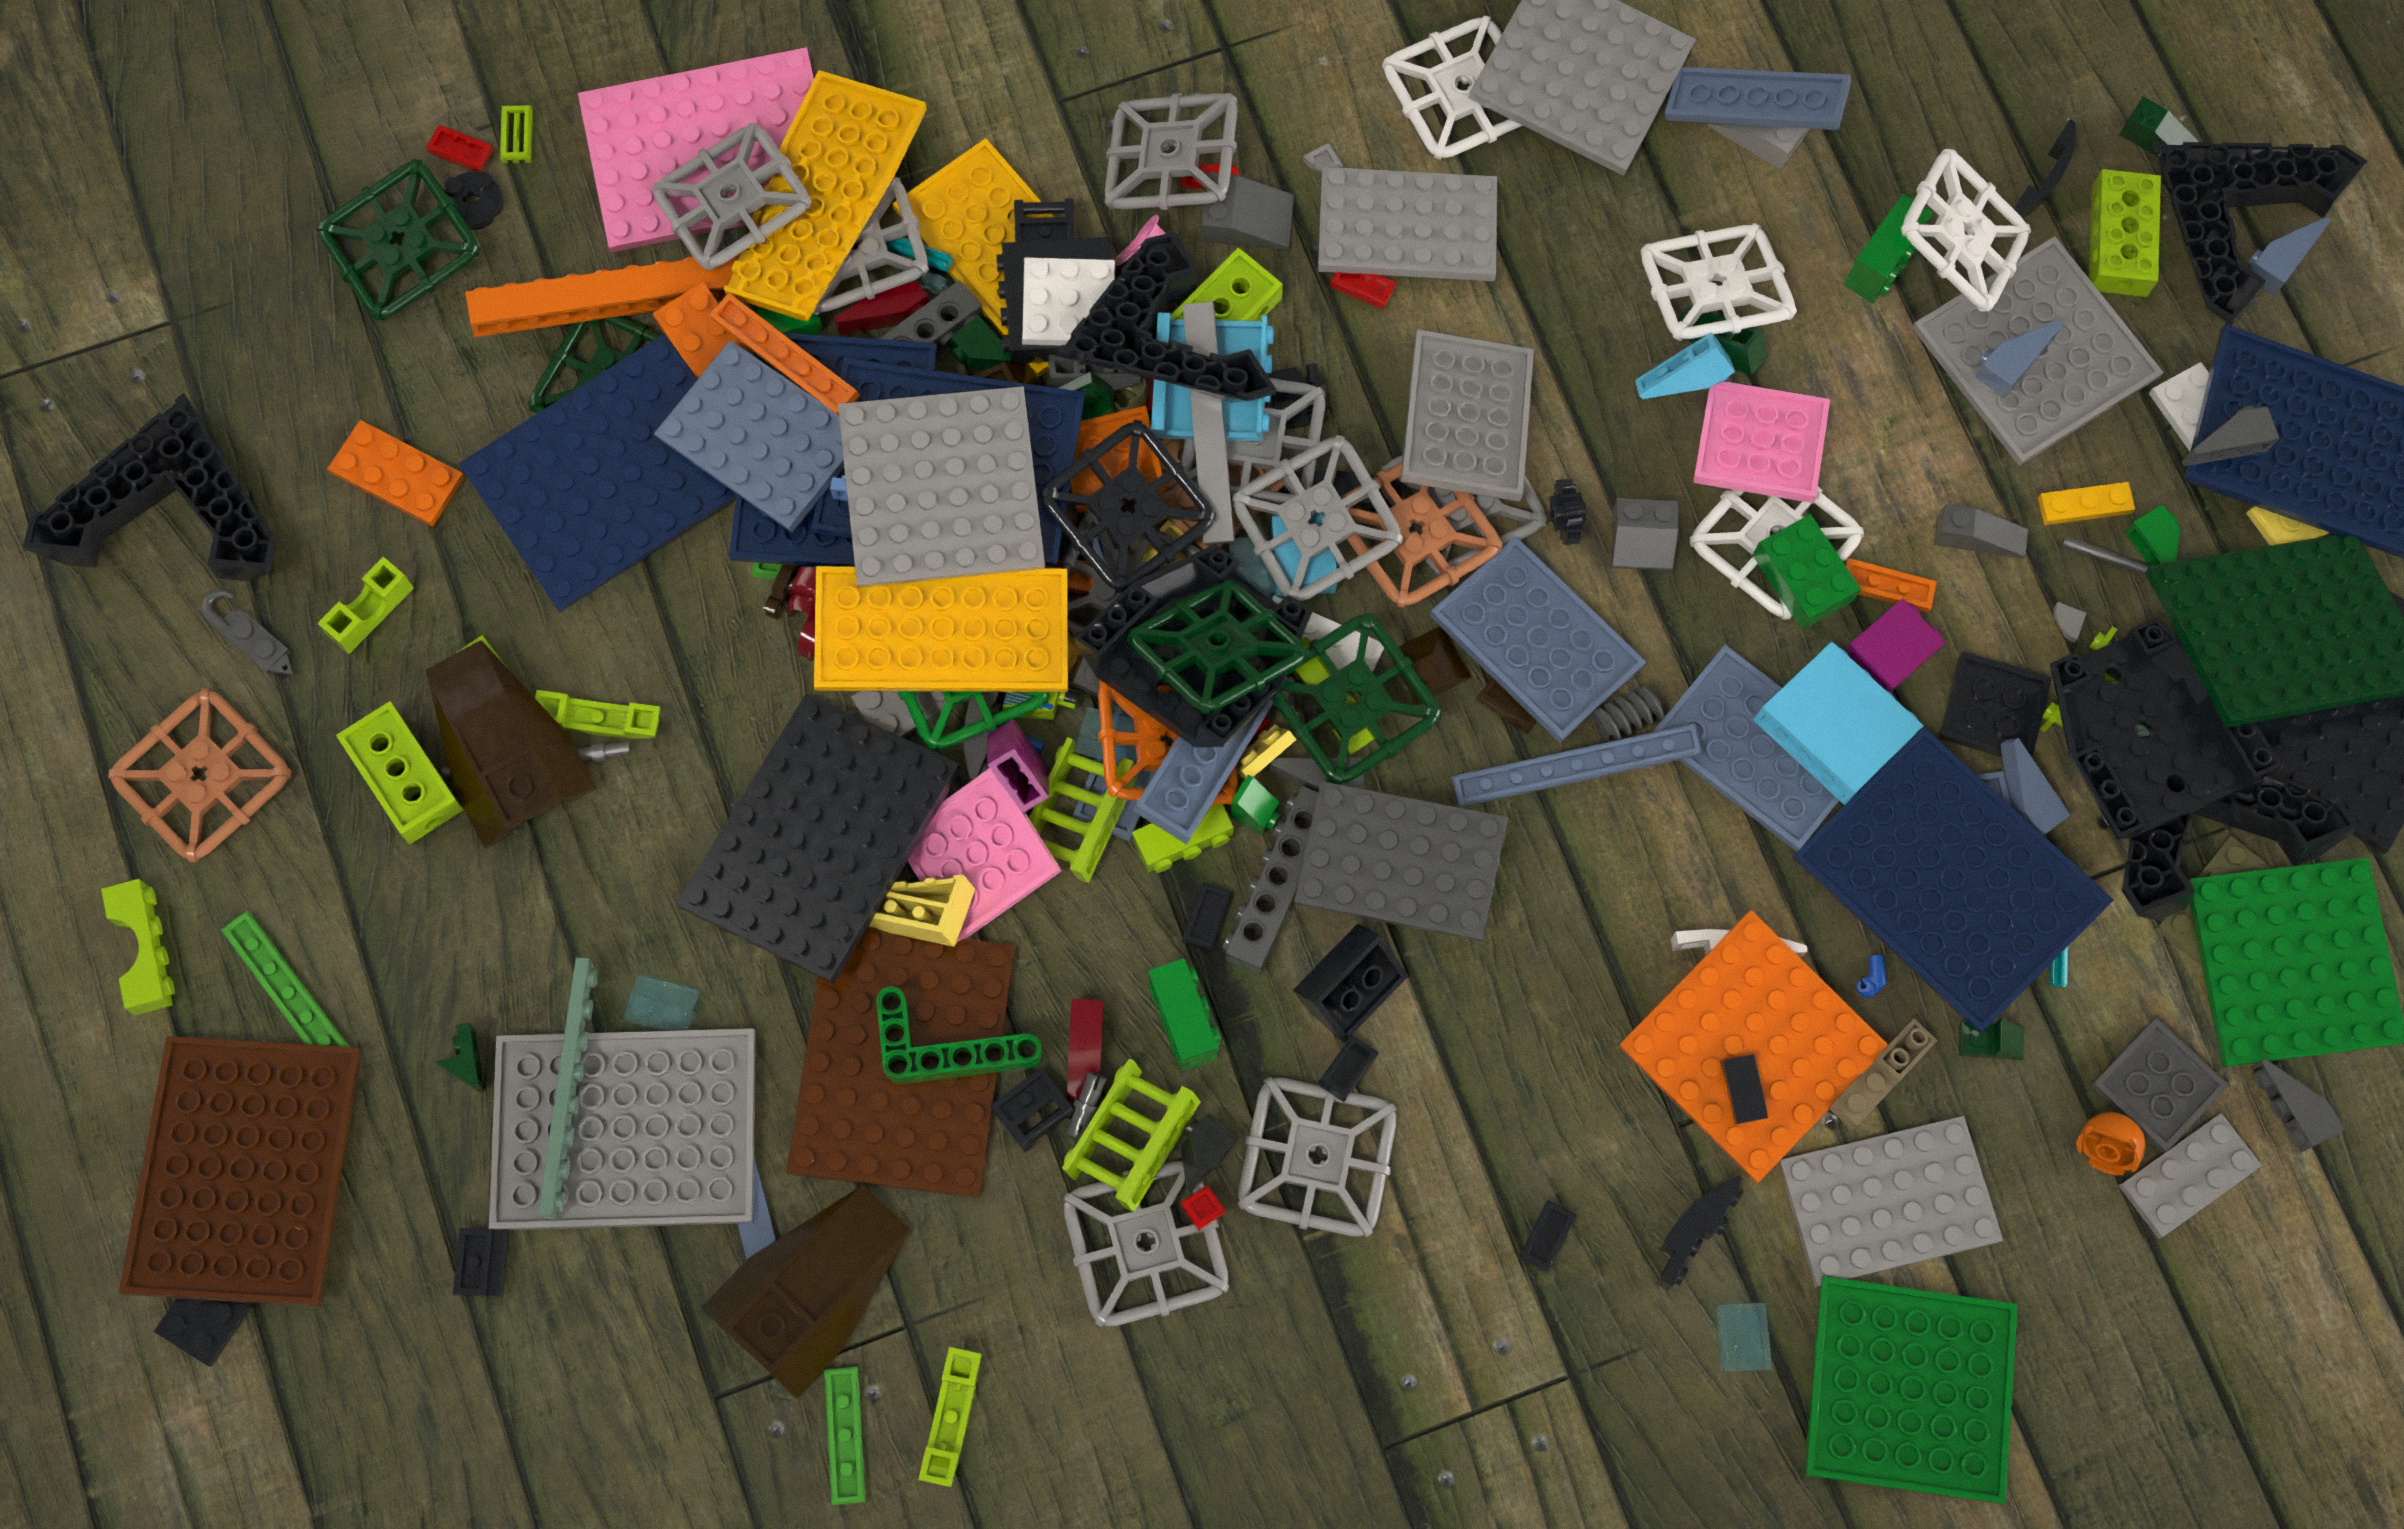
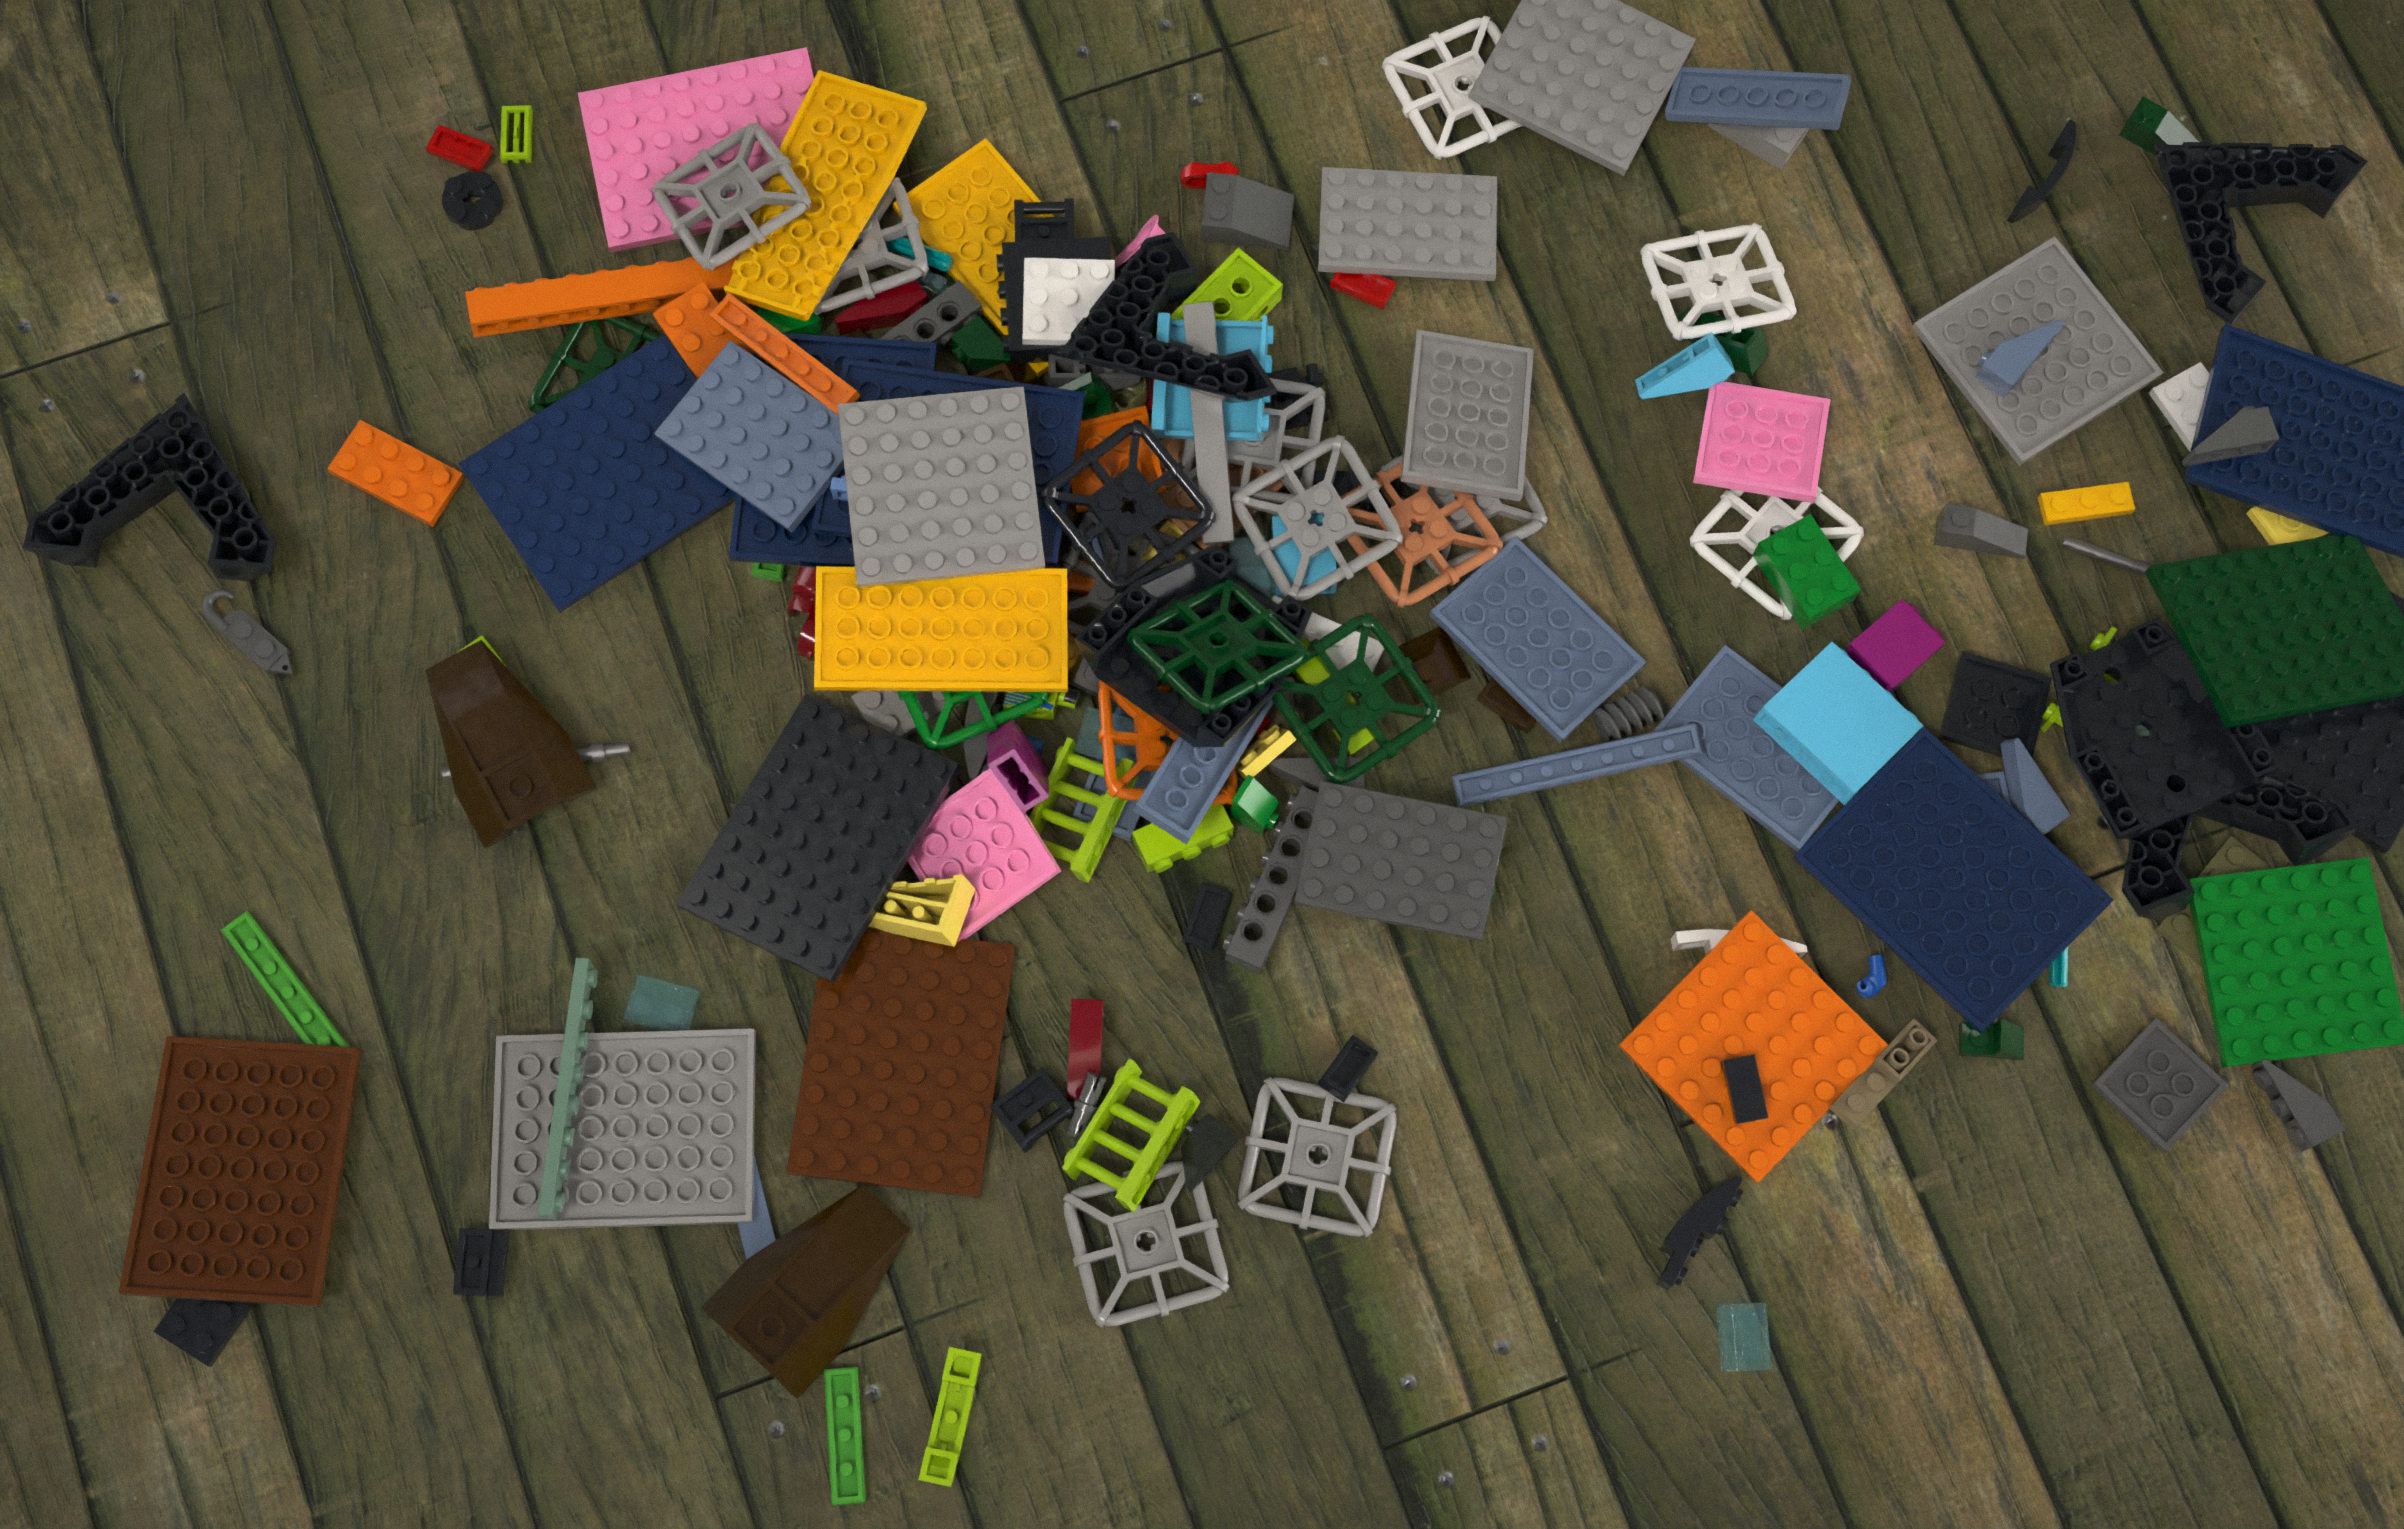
lime arch [101,879,175,1016] -> none
nougat plate [108,688,292,862] -> none
dark green plate [317,159,480,321] -> none
lime arch [317,557,414,654] -> none
lime brick [336,701,463,845] -> none
dark green slope [436,1022,485,1092] -> none
lime slope [535,690,661,738] -> none
dark brown plate [763,565,797,620] -> none
green beam [876,986,1042,1084] -> none
light grey plate [1104,93,1238,210] -> none
green brick [1148,958,1222,1073] -> none
red tile [1180,1185,1226,1232] -> none
black slope [1293,923,1409,1043] -> none
light grey tile [1303,143,1343,173] -> none
black plate [1518,1200,1577,1273] -> none
black gear [1549,478,1587,546] -> none
dark grey slope [1612,498,1678,571] -> none
light grey plate [1778,1116,2003,1288] -> none
green plate [1804,1276,2018,1505] -> none
green brick [1843,193,1933,304] -> none
orange plate [1845,558,1937,613] -> none
white plate [1901,149,2031,311] -> none
light grey tile [2053,602,2087,643] -> none
orange cylinder [2076,1112,2146,1176] -> none
lime brick [2089,169,2161,297] -> none
light grey plate [2118,1113,2262,1239] -> none
green slope [2124,504,2181,565] -> none
sand blue slope [2247,217,2331,296] -> none

